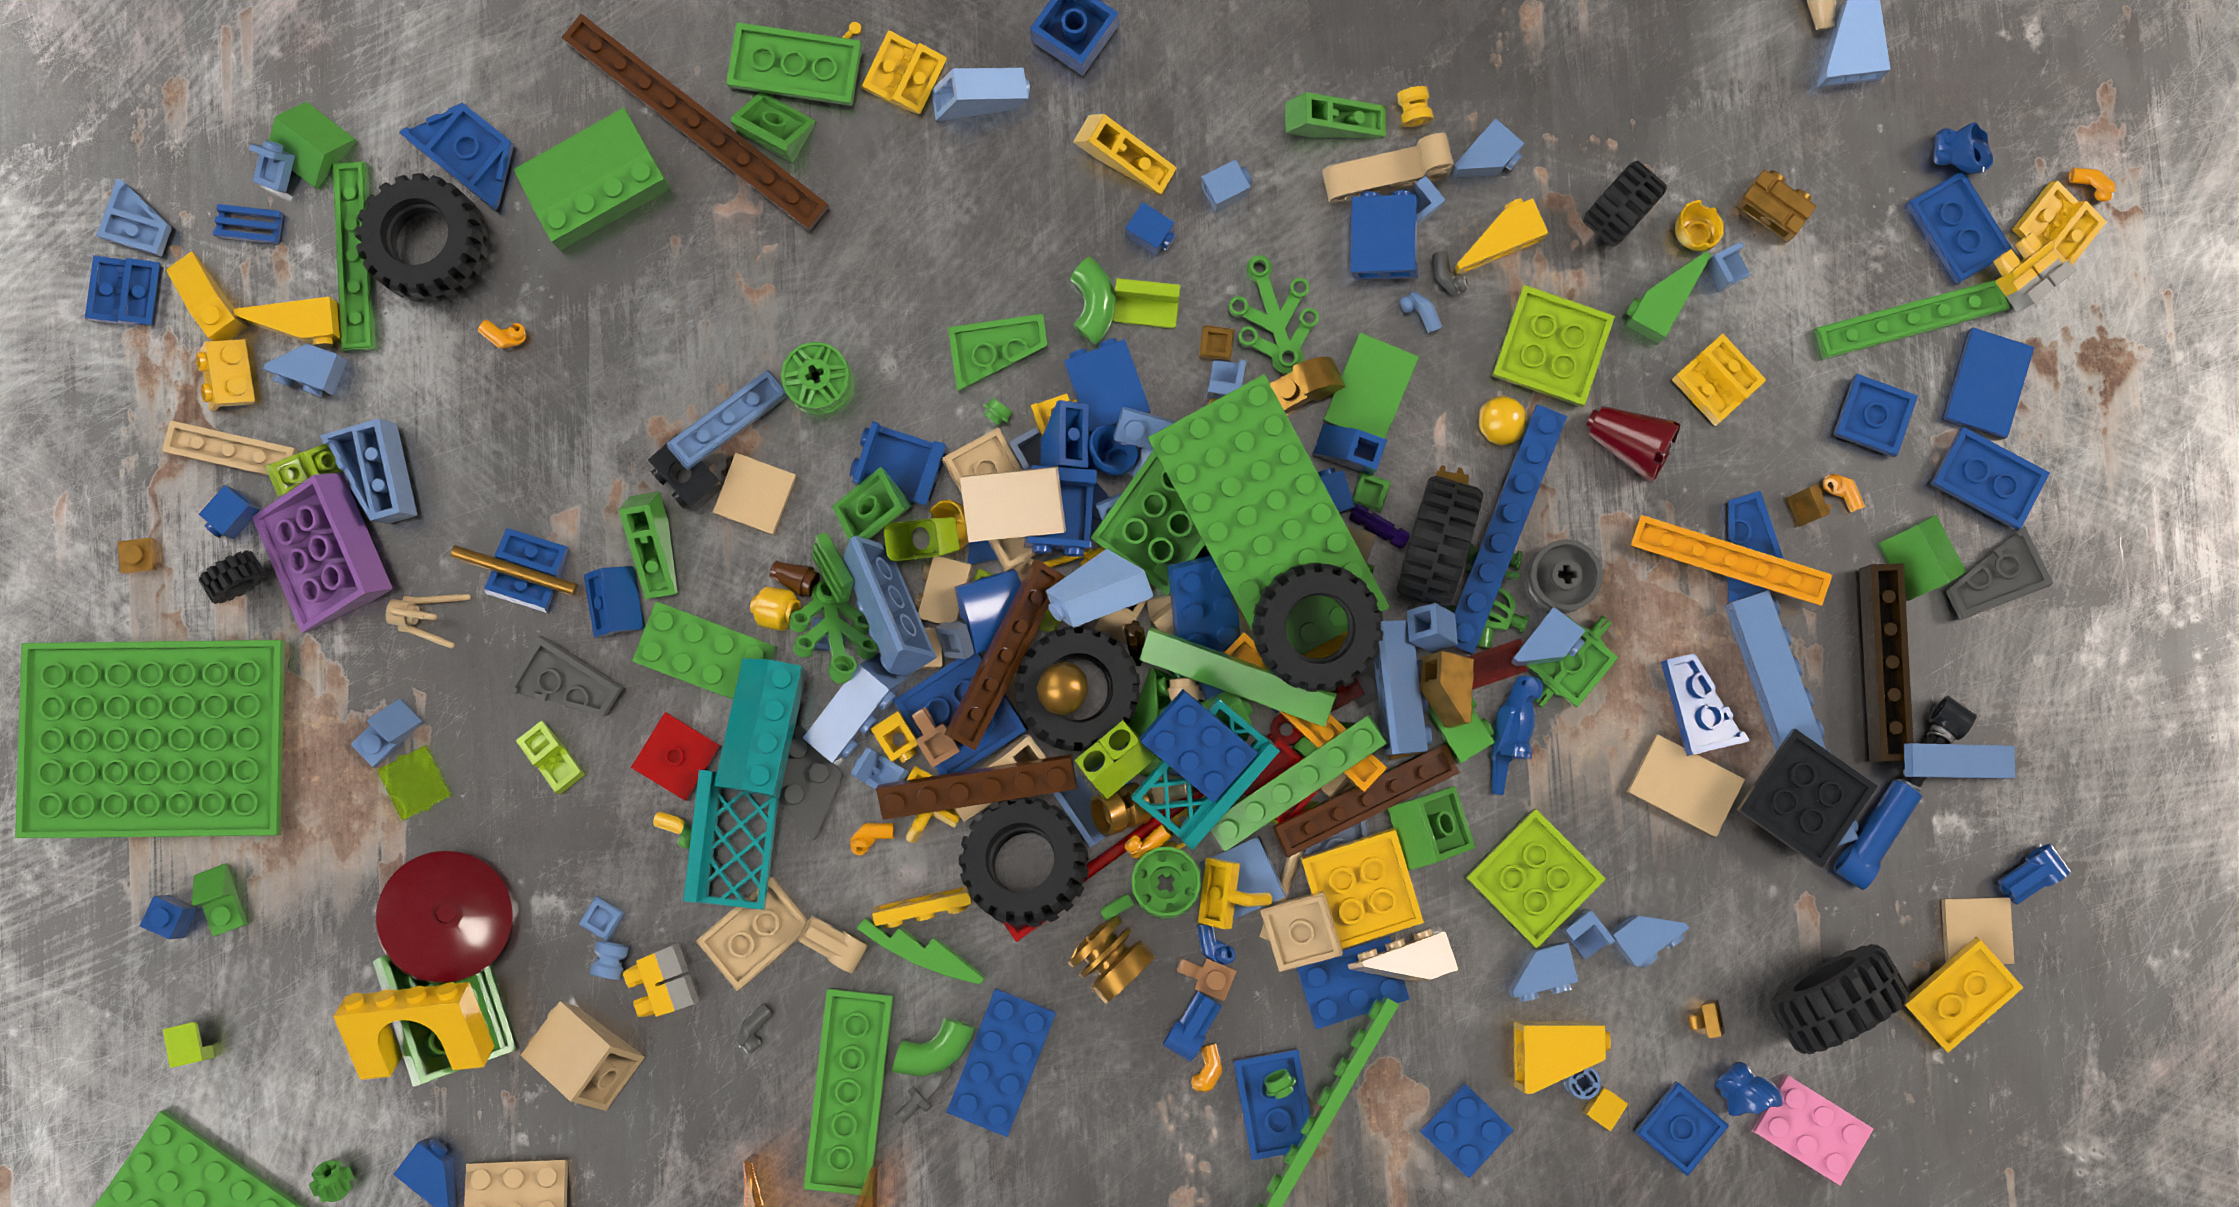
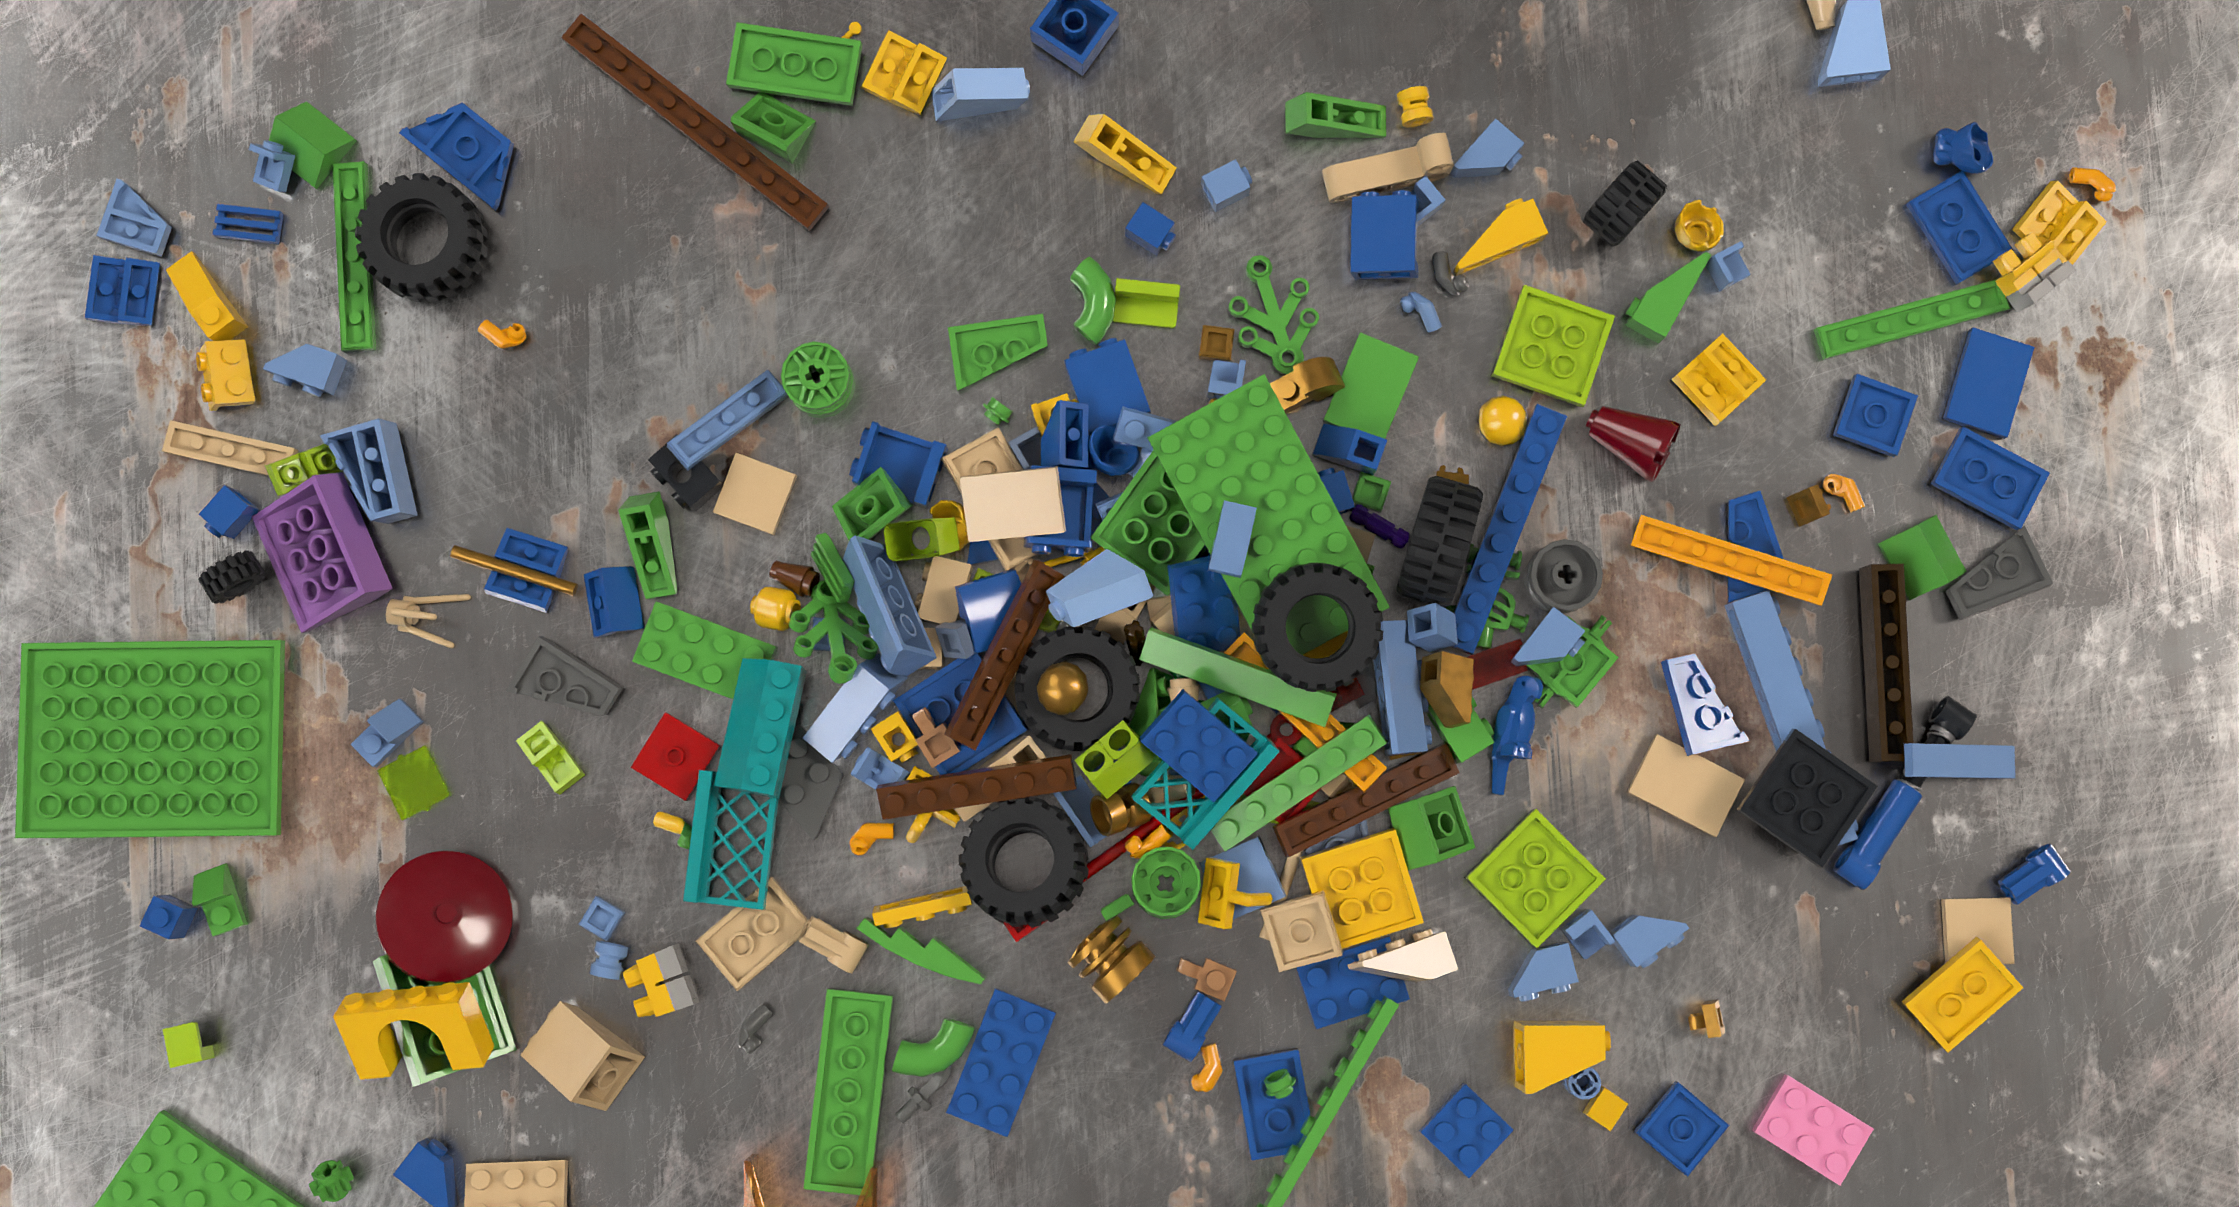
pearl gold plate [117,537,157,575] -> none
yellow slope [233,296,340,348] -> none
bright green slope [513,107,671,251] -> none
blue arm [1197,924,1236,965] -> none
blue hair [1715,1062,1783,1116] -> none
pearl gold brick [1736,169,1817,242] -> none
black tyre [1771,944,1909,1054] -> none
none -> medium blue slope [1208,500,1257,578]

